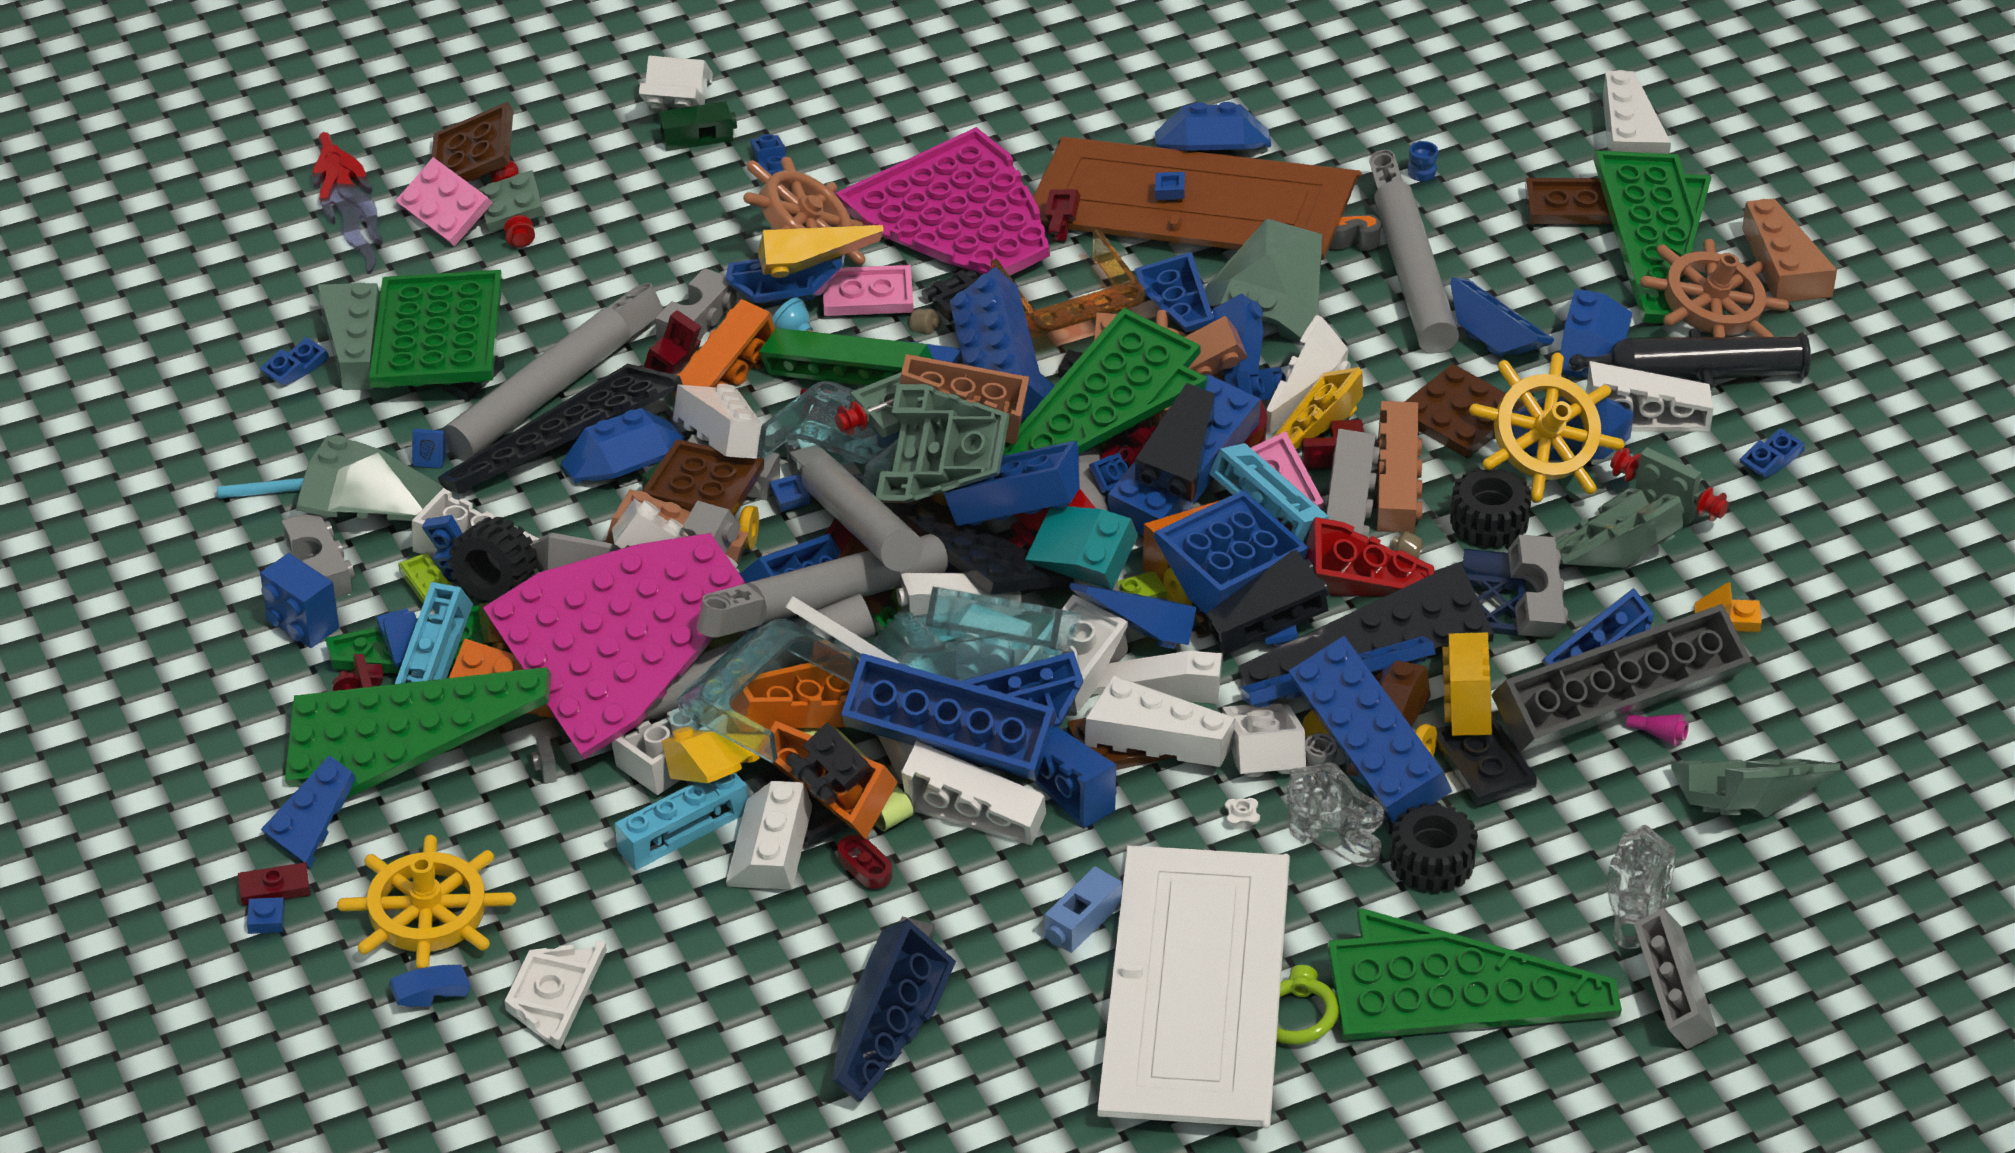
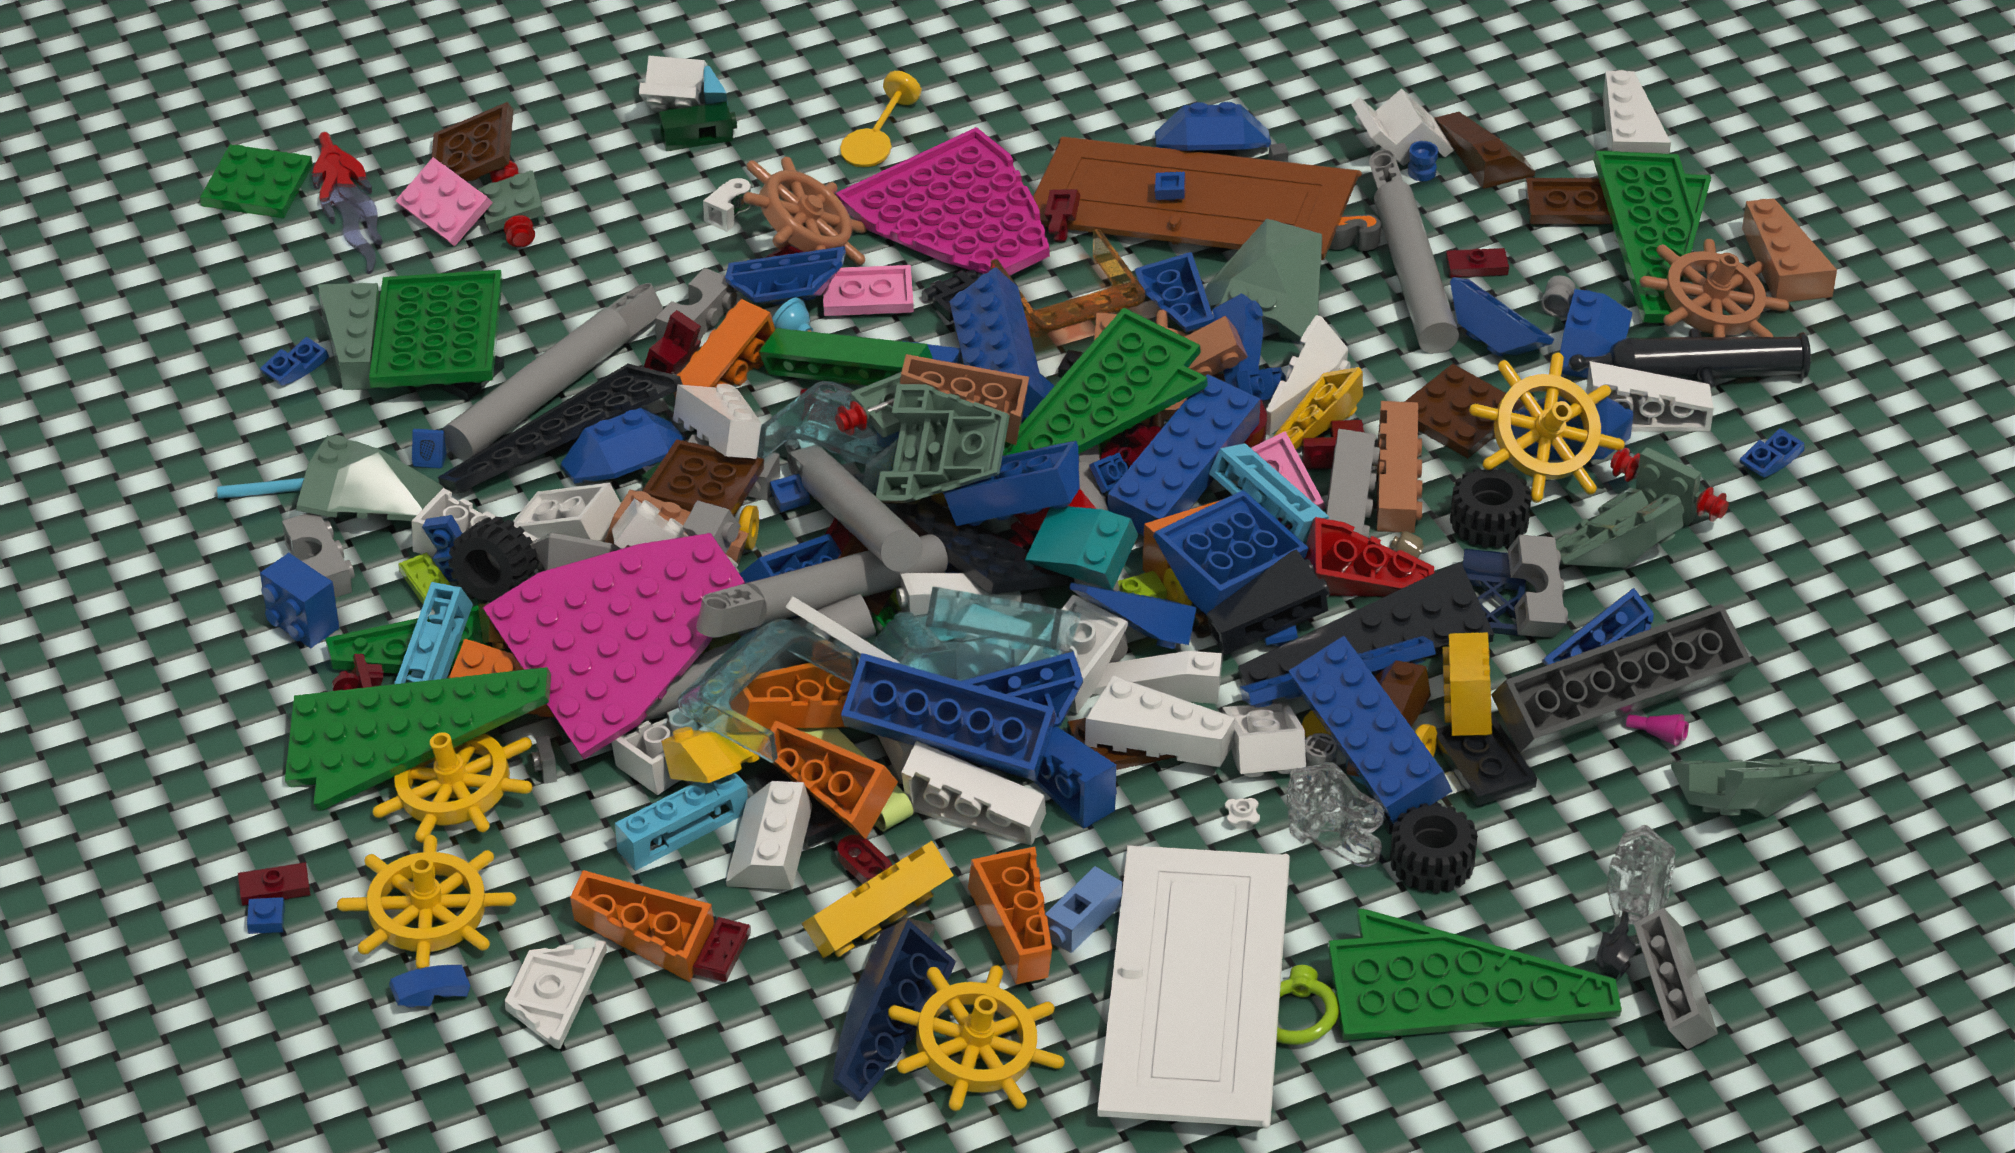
blue wing [261,755,356,869] -> none
blue slope [376,608,417,668] -> none
blue slope [750,134,786,175] -> none
yellow wedge [758,225,883,278] -> none
black plate [786,722,873,805] -> none
dark tan piece [909,308,941,335] -> none
black slope [1135,383,1215,502] -> none
light orange slope [1694,582,1762,632] -> none
none -> green plate [200,144,313,218]
none -> yellow piece [373,733,533,843]
none -> white slope [513,483,621,542]
none -> orange wedge [570,870,714,982]
none -> dark red plate [693,917,751,982]
none -> white leg [703,178,751,232]
none -> medium azure slope [704,66,728,105]
none -> yellow wedge [801,841,954,958]
none -> yellow piece [840,71,922,167]
none -> yellow piece [888,965,1065,1111]
none -> orange wedge [968,846,1052,984]
none -> flat silver piece [1268,143,1289,162]
none -> white bracket [1351,88,1454,166]
none -> reddish brown wedge [1434,112,1535,189]
none -> dark red plate [1446,248,1509,278]
none -> light grey wheel [1541,275,1576,317]
none -> black piece [1595,910,1636,981]

